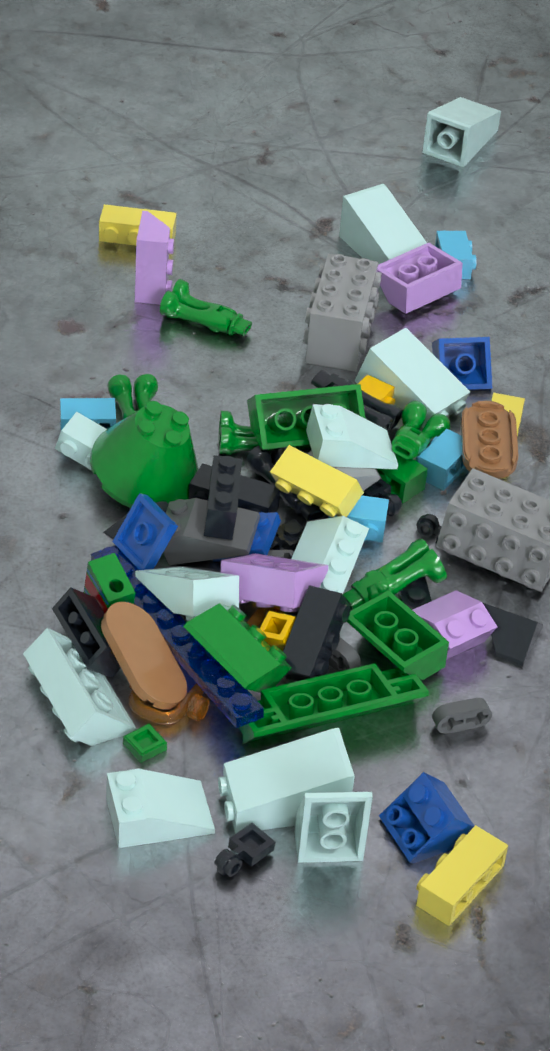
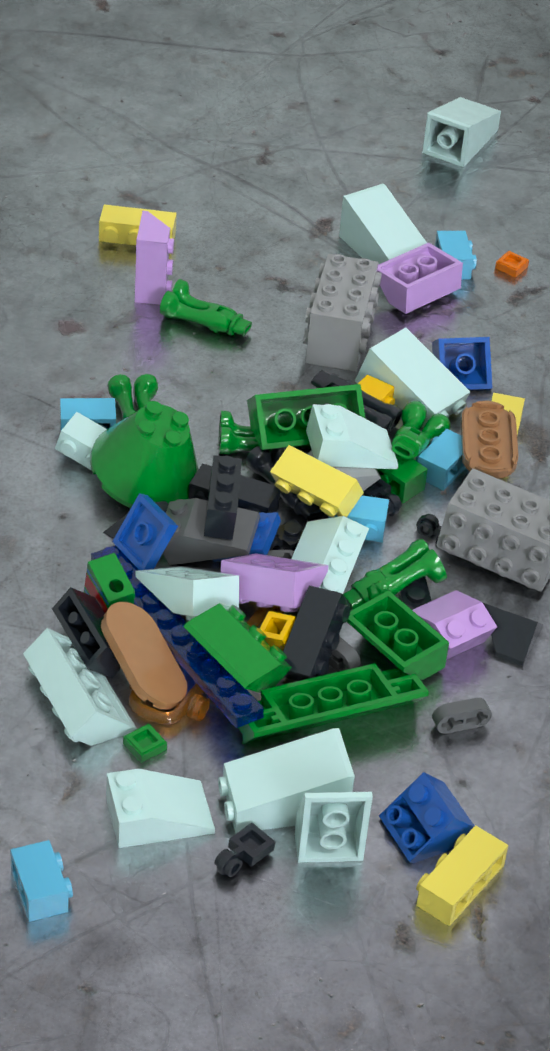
none -> medium azure brick [10,840,73,922]
none -> orange tile [495,251,529,278]

